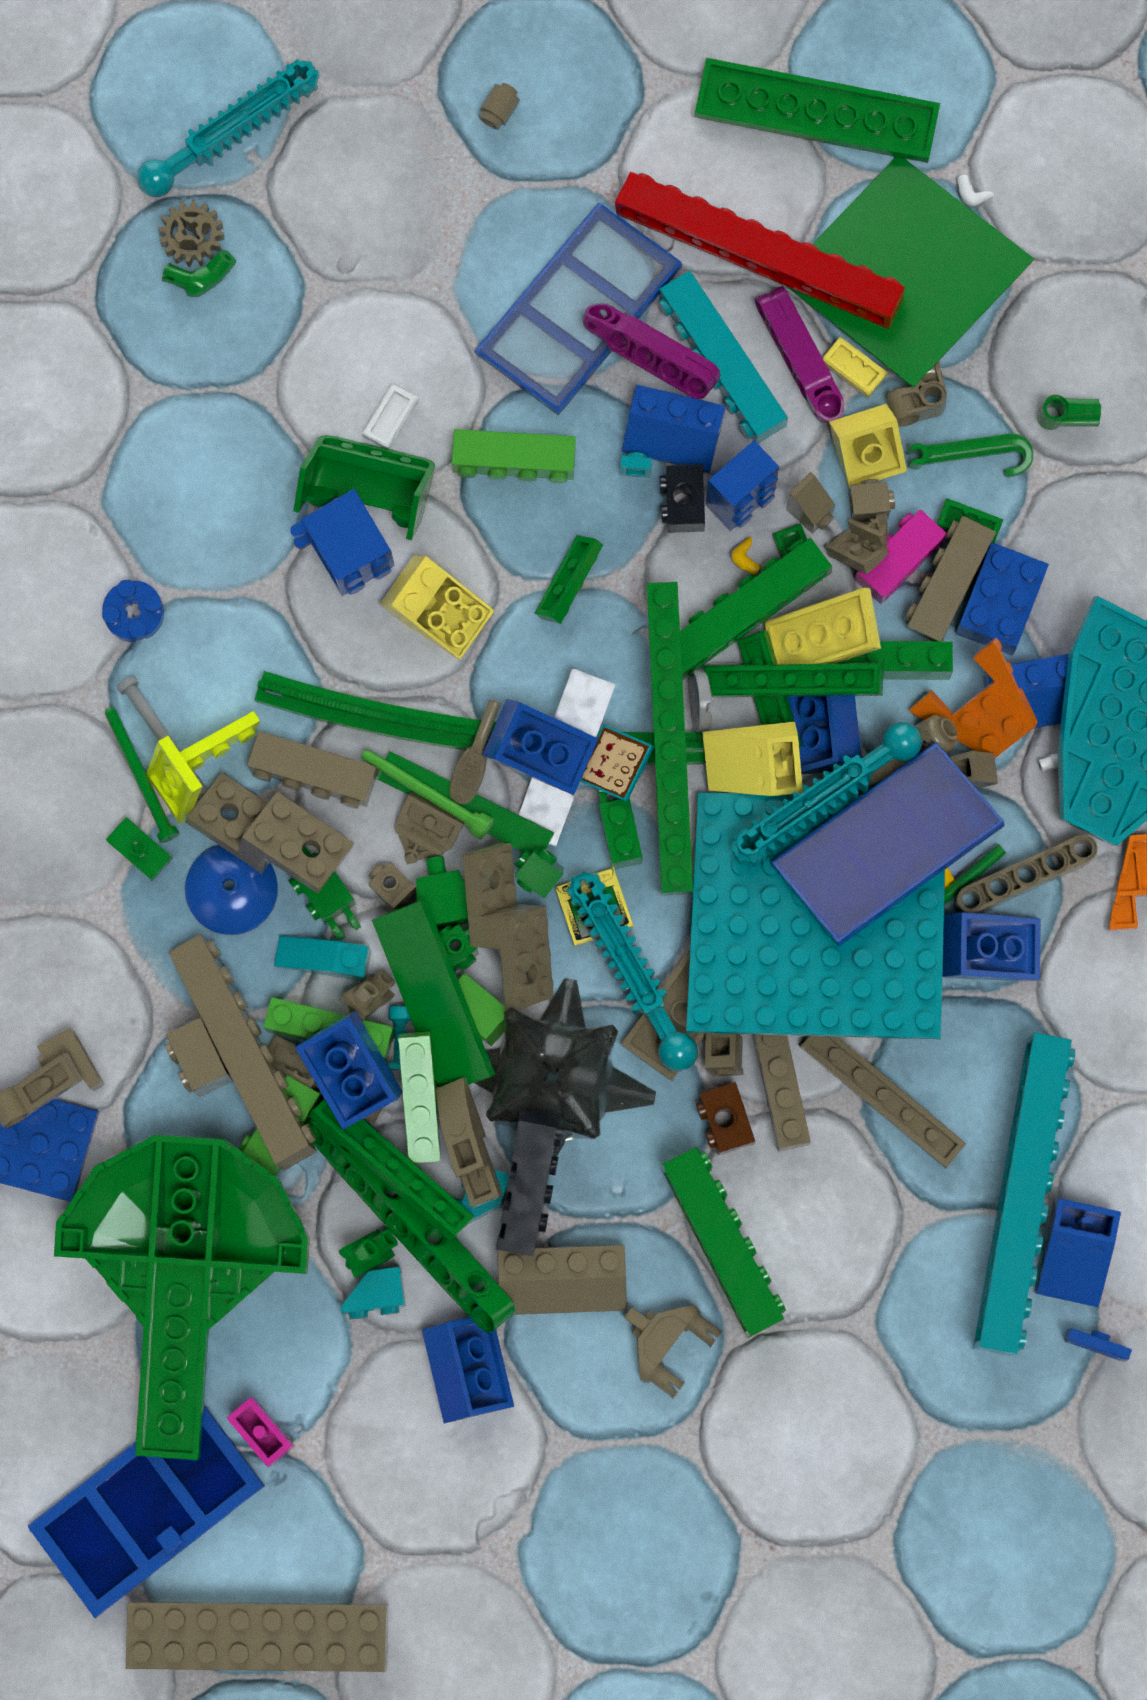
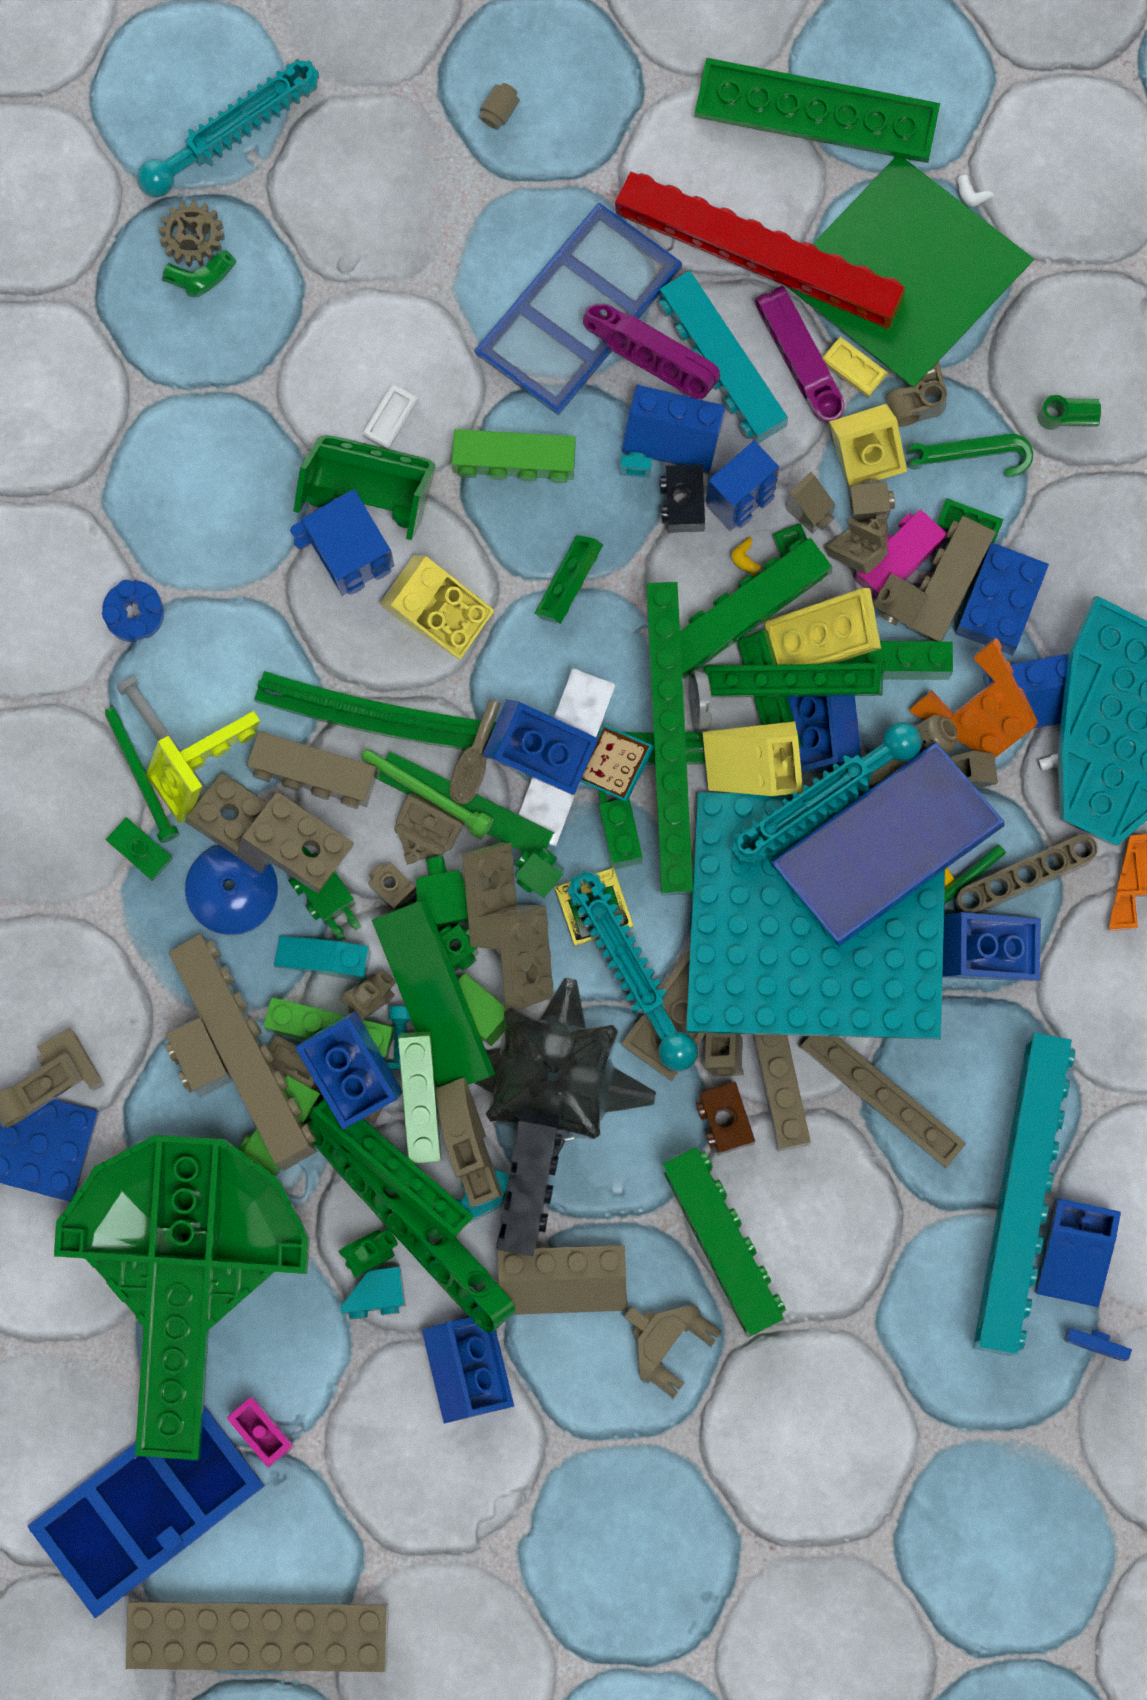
none -> dark tan brick [873,573,929,627]

